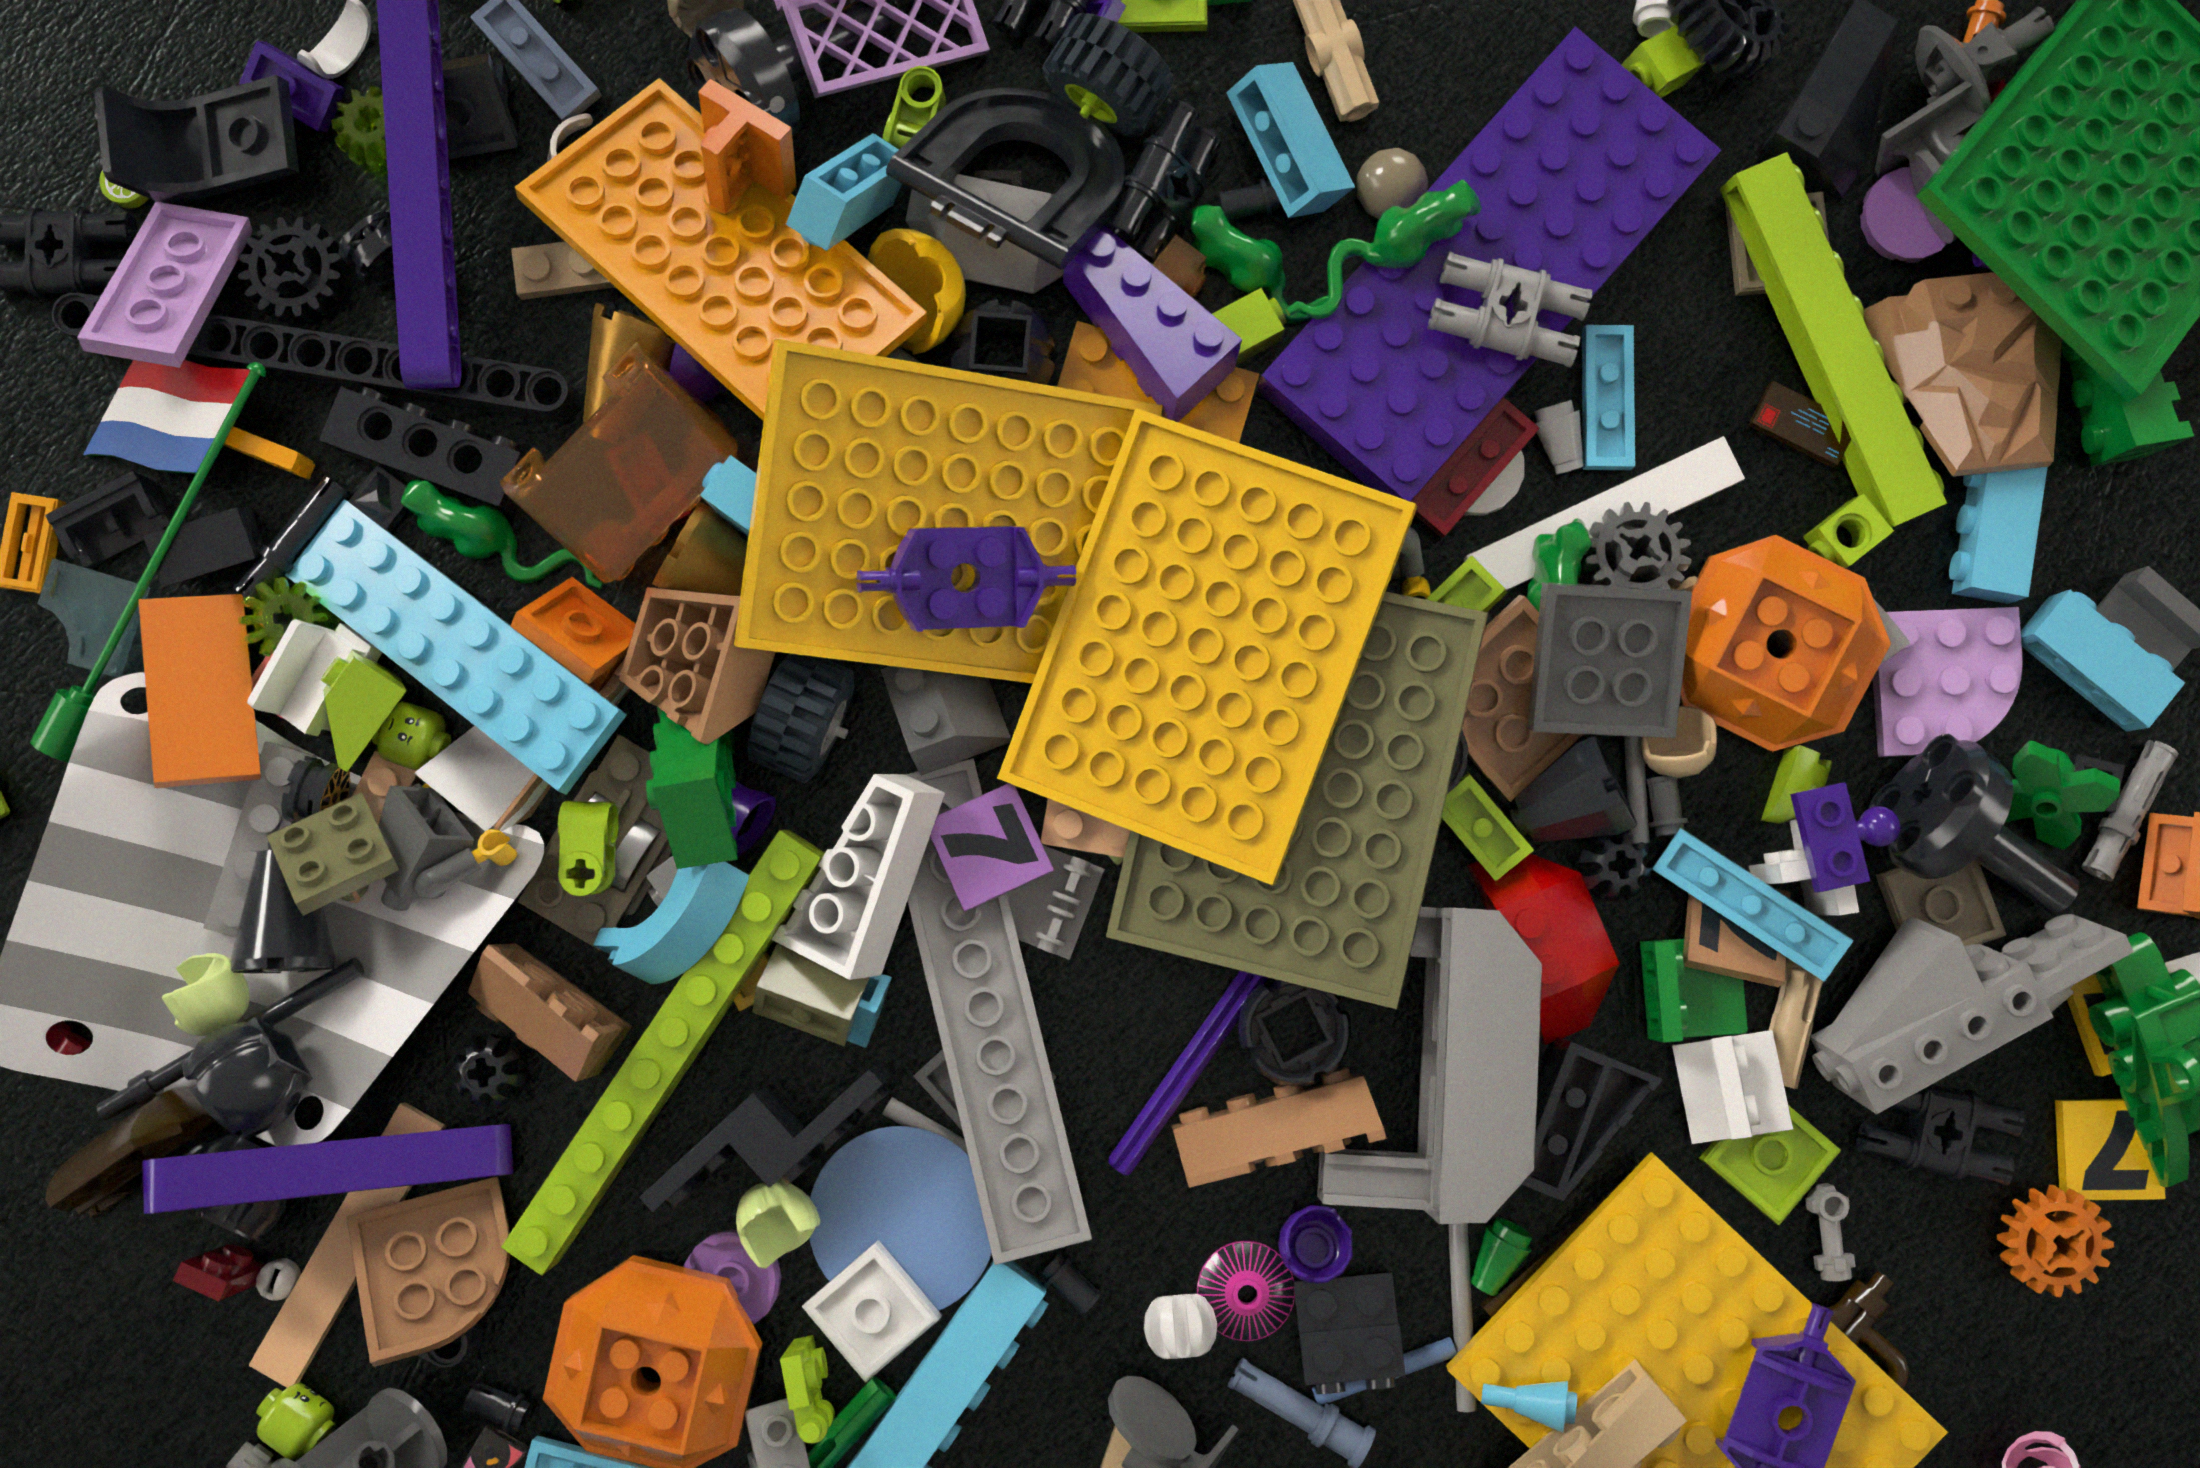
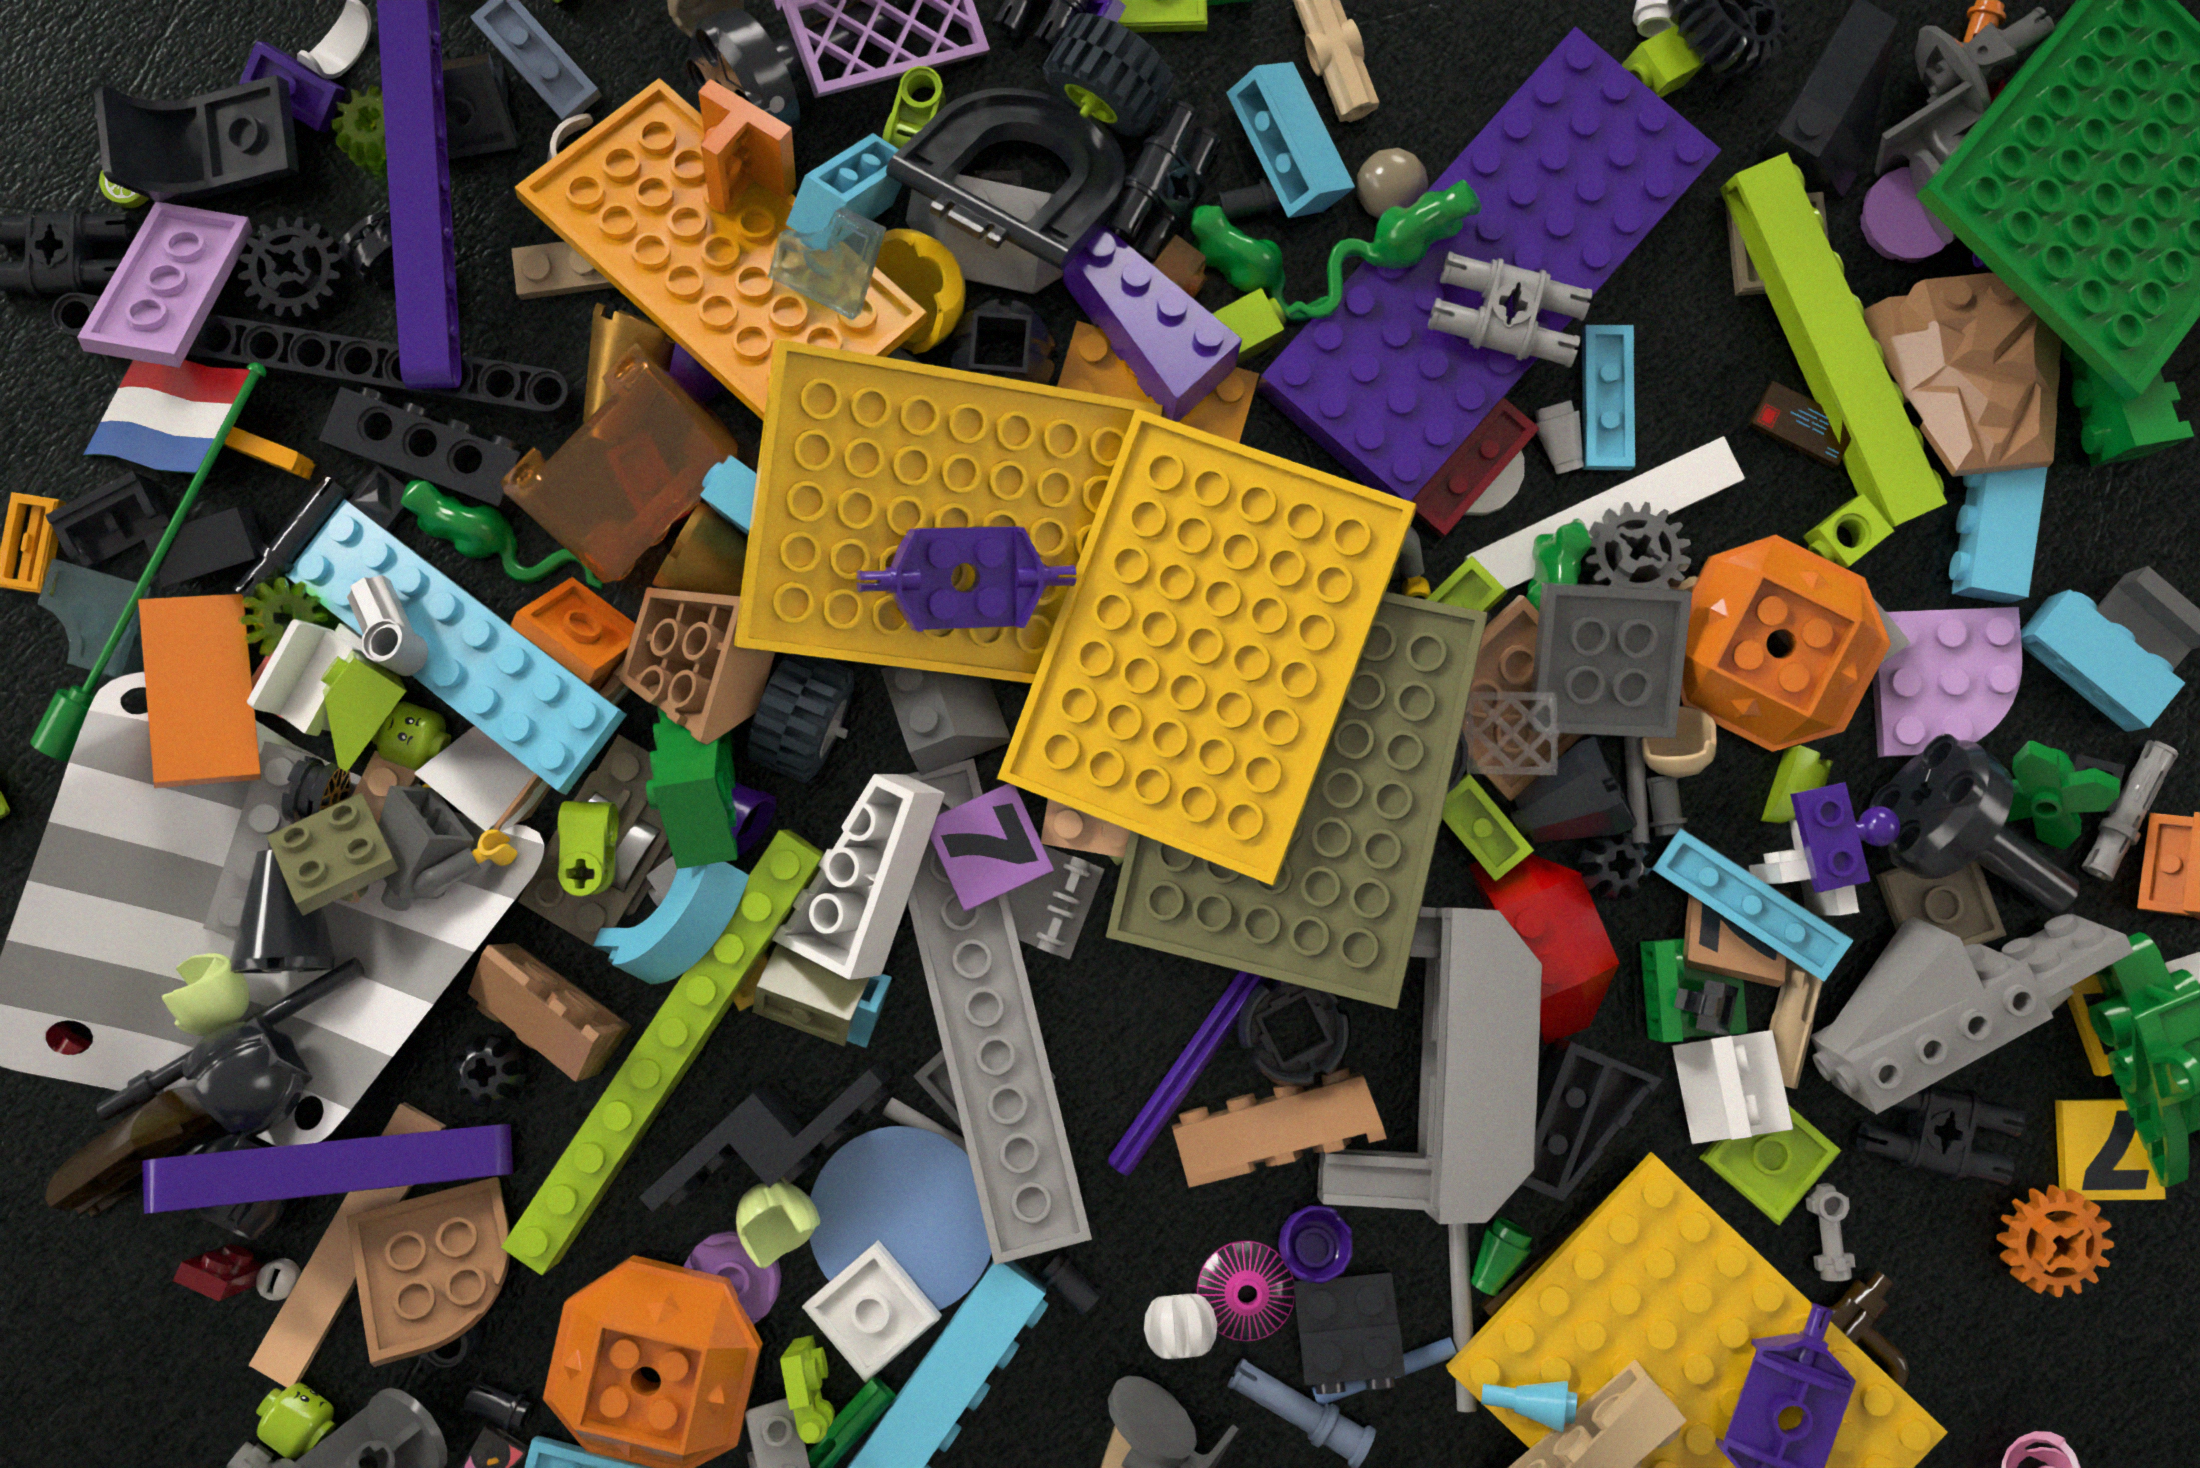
none -> light grey piece [347,575,428,676]
none -> clear light blue tile [768,206,886,320]
none -> clear window [1464,692,1560,775]
none -> black plate [1674,980,1739,1036]

